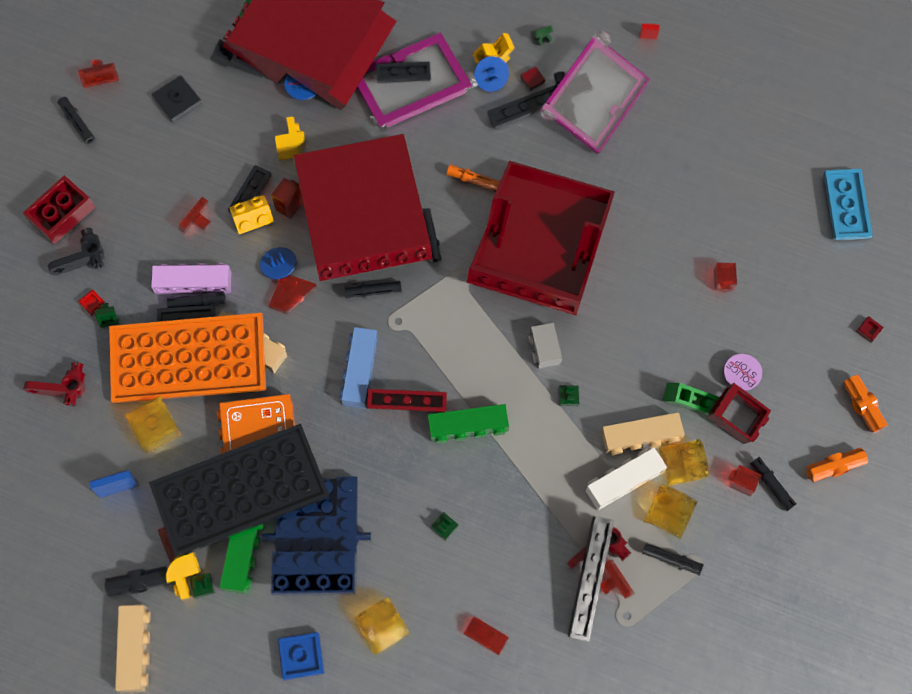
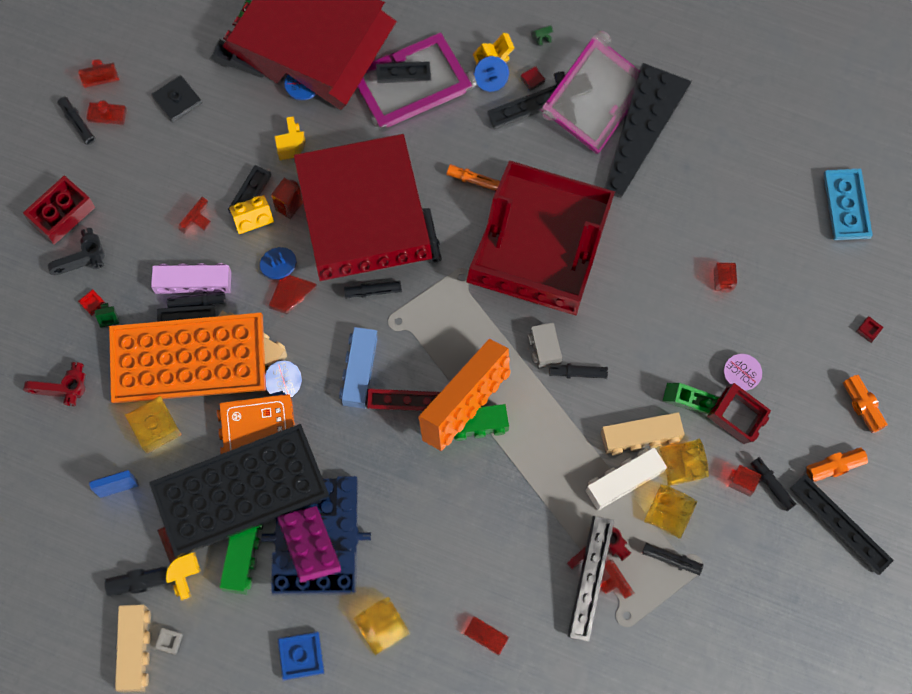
dark green tile [190,573,215,599] -> none
dark green tile [431,512,459,541] -> none
dark green tile [558,385,579,406] -> none
red tile [639,23,660,40] -> none
none -> clear red tile [86,100,127,125]
none -> light grey plate [155,628,183,655]
none -> piece [265,360,302,397]
none -> magenta plate [278,506,341,582]
none -> orange brick [419,339,511,451]
none -> black pin [549,363,608,379]
none -> black wing [605,63,691,198]
none -> black plate [790,474,894,575]

